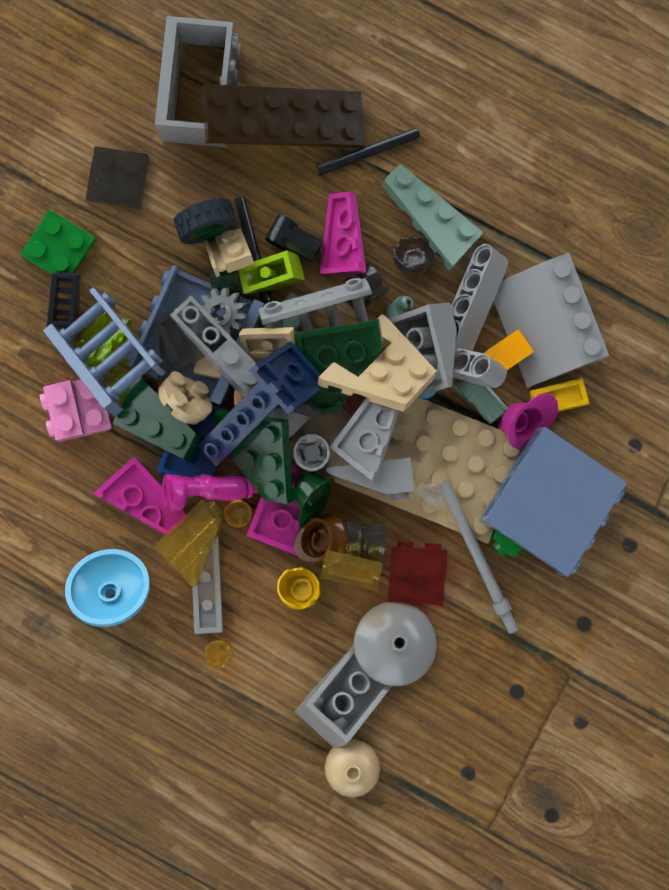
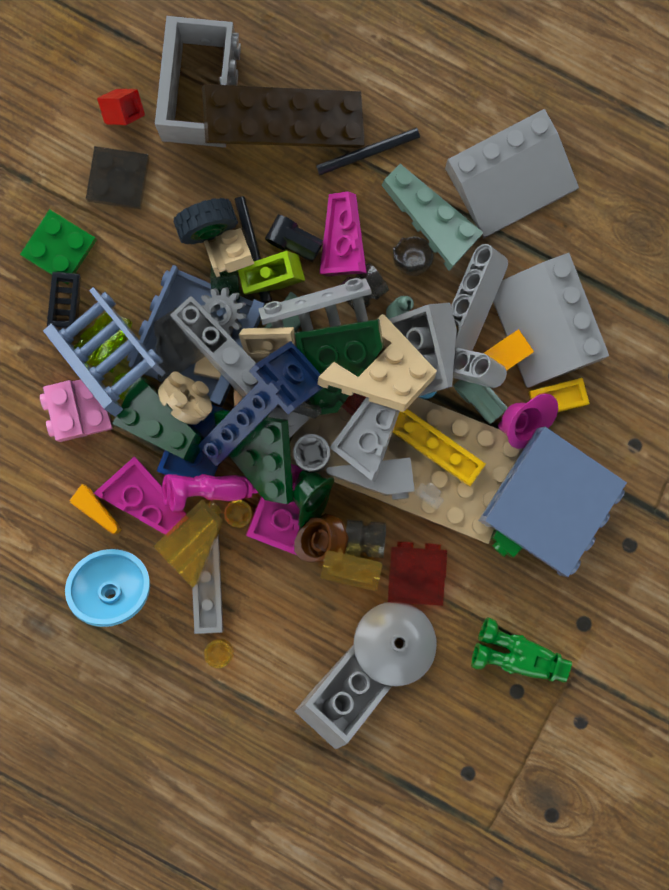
yellow hair [277,567,320,610] -> none
tan cylinder [325,739,381,798] -> none
light grey bar [438,479,519,634] -> none
none -> light orange slope [69,484,122,534]
none -> red panel [97,89,145,125]
none -> yellow tile [392,409,486,487]
none -> light grey slope [445,109,579,239]
none -> green piece [471,617,572,683]

